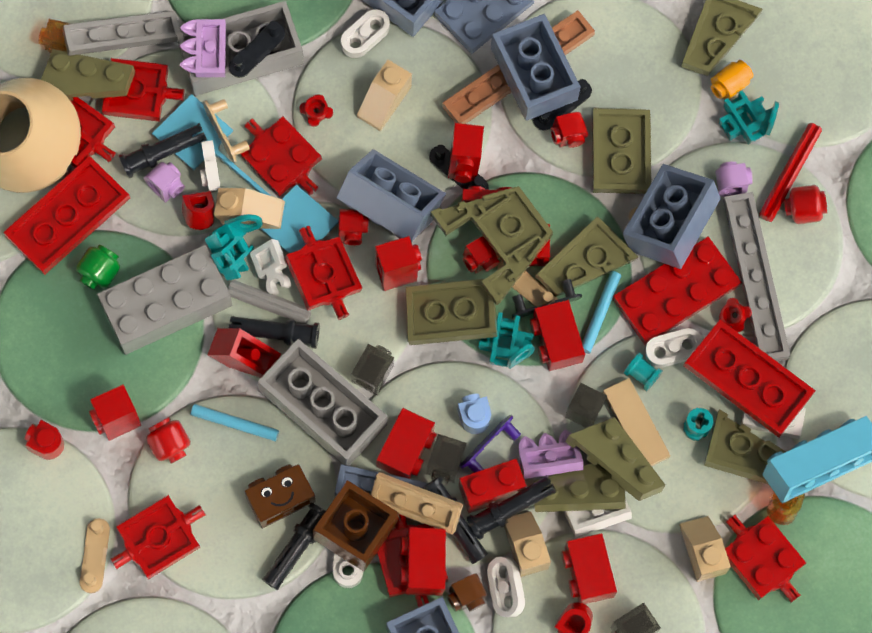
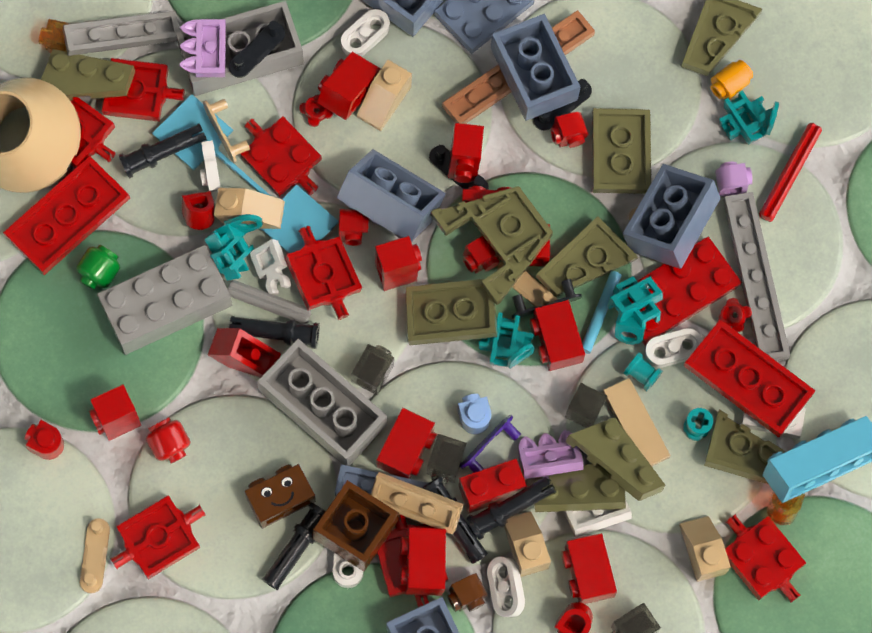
lavender plate [144,162,185,203] -> none
medium azure bar [191,404,279,442] -> none
red head [784,185,828,224] -> none
none -> red brick [317,51,381,120]
none -> teal piece [607,276,663,345]

